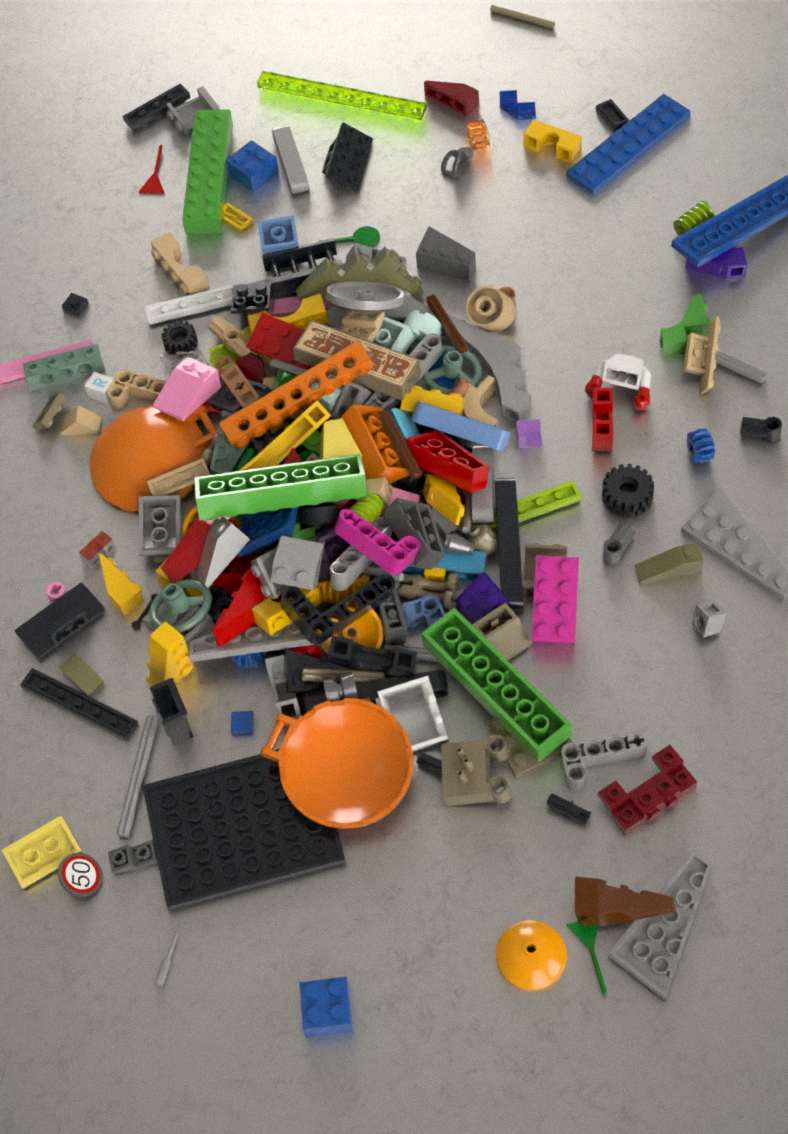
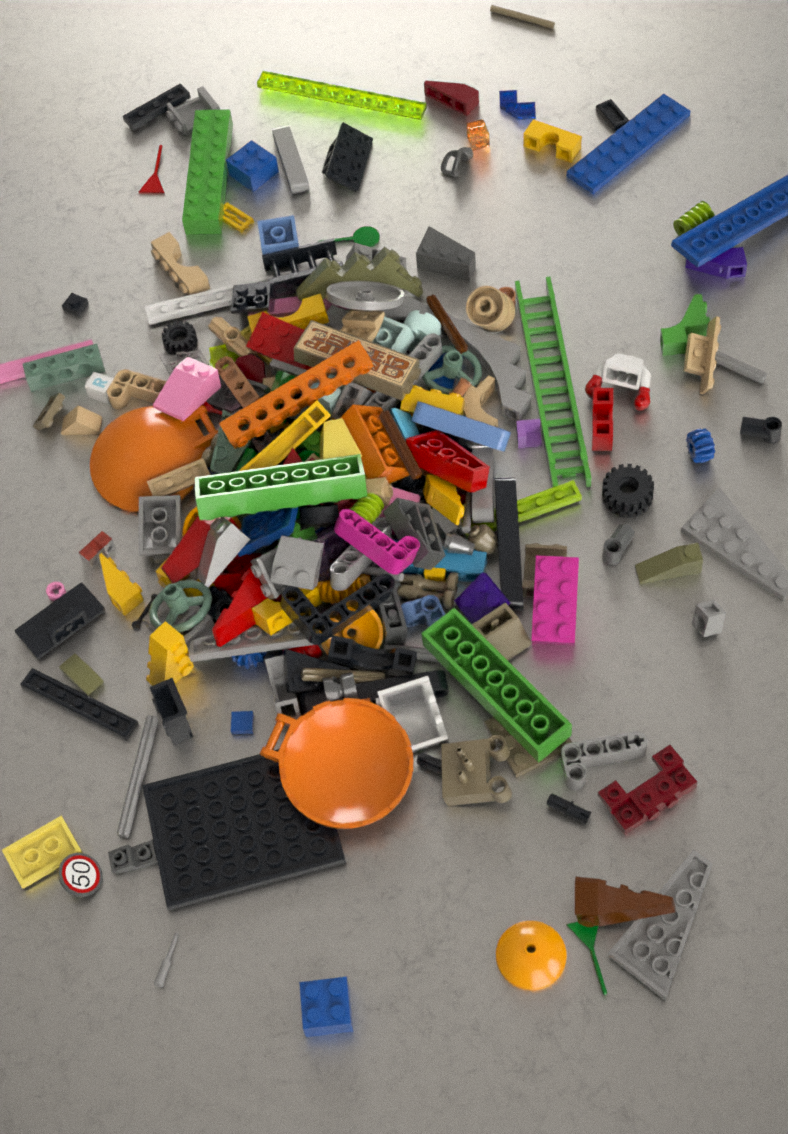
none -> bright green ladder [515,276,591,488]

